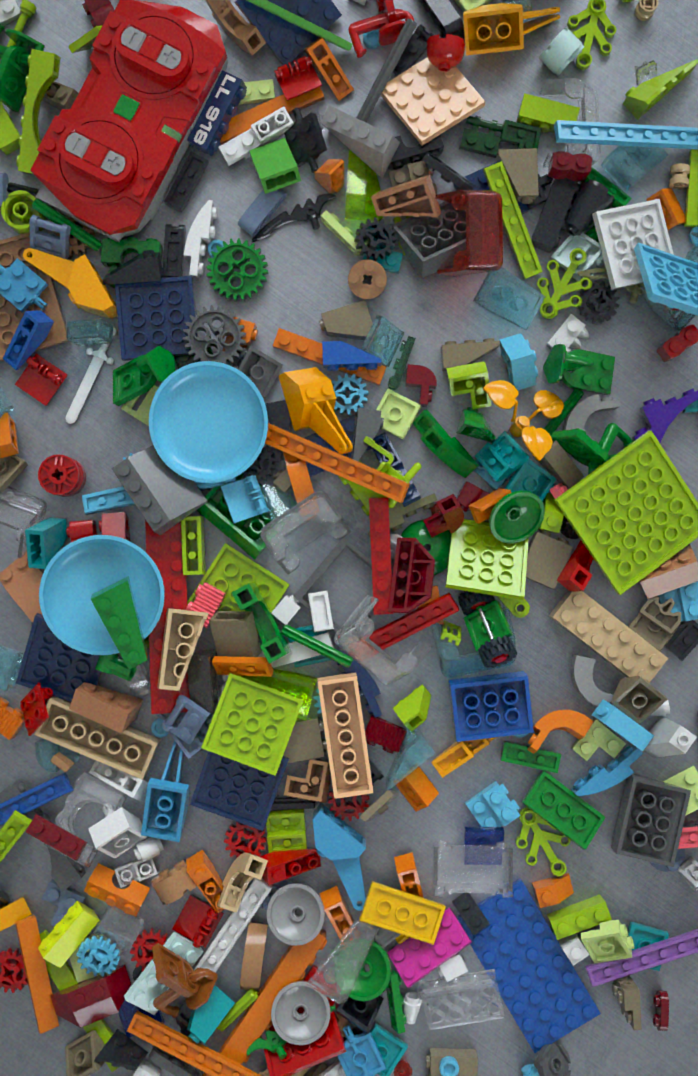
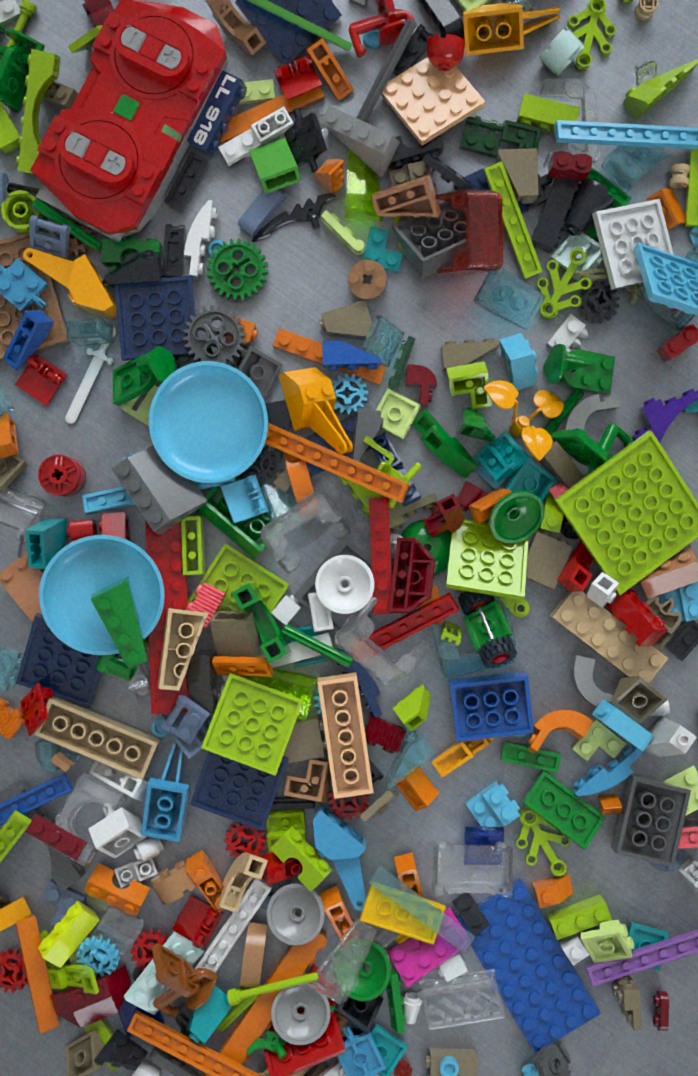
nougat wedge [69,682,144,733] -> none
black gear [354,217,397,261] -> none
none -> lime slope [47,964,99,994]
none -> lime piece [227,972,319,1006]
none -> lime arch [270,827,333,892]
none -> white dish [315,555,374,614]
none -> clear light blue tile [368,866,475,954]
none -> white brick [586,572,619,608]
none -> orange slope [598,794,623,815]
none -> red wedge [606,588,668,647]

